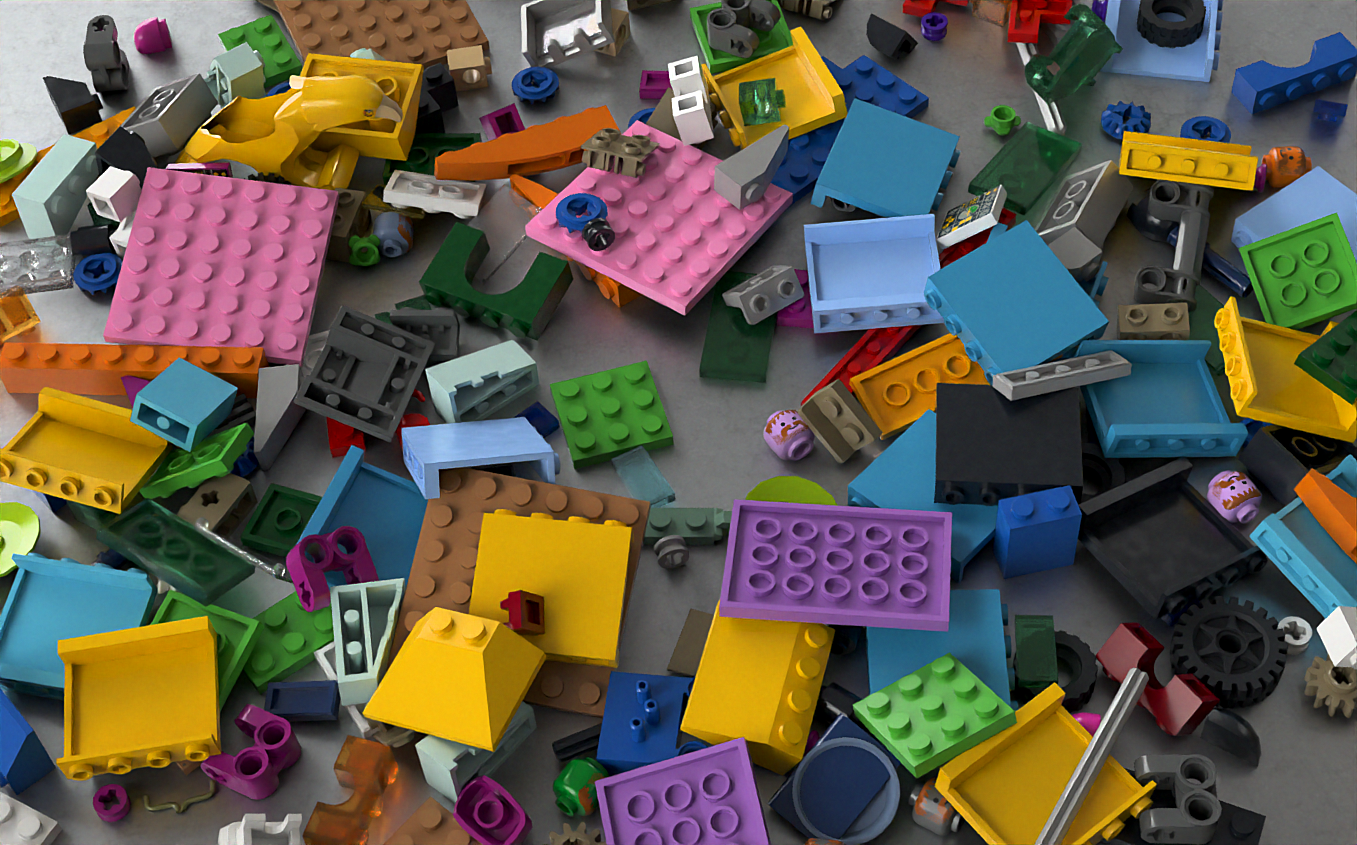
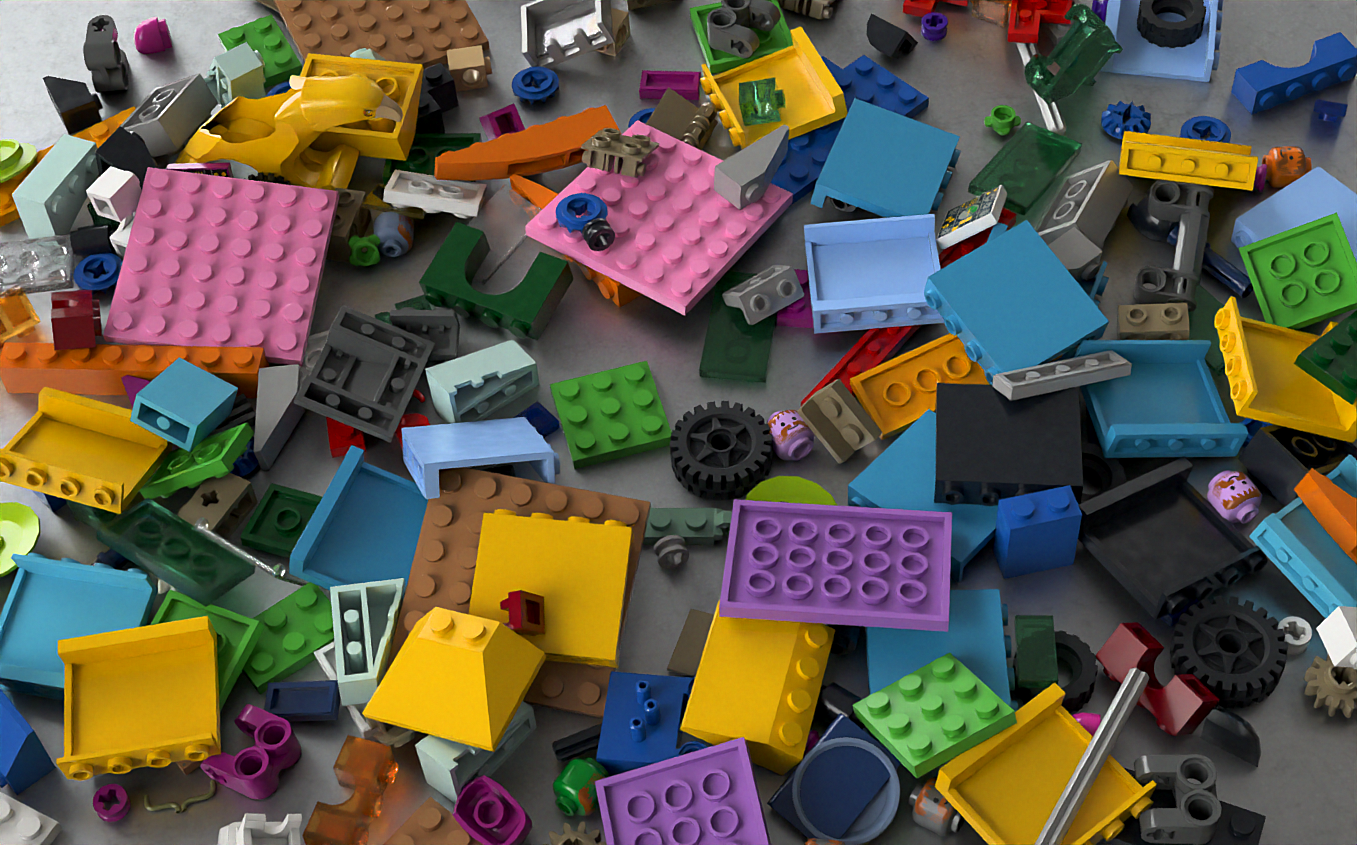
magenta piece [286,526,379,612] -> none
clear light blue tile [612,445,676,508] -> none
white arch [668,55,714,146] -> none
none -> dark red arch [51,289,102,351]
none -> black wheel [670,401,773,501]

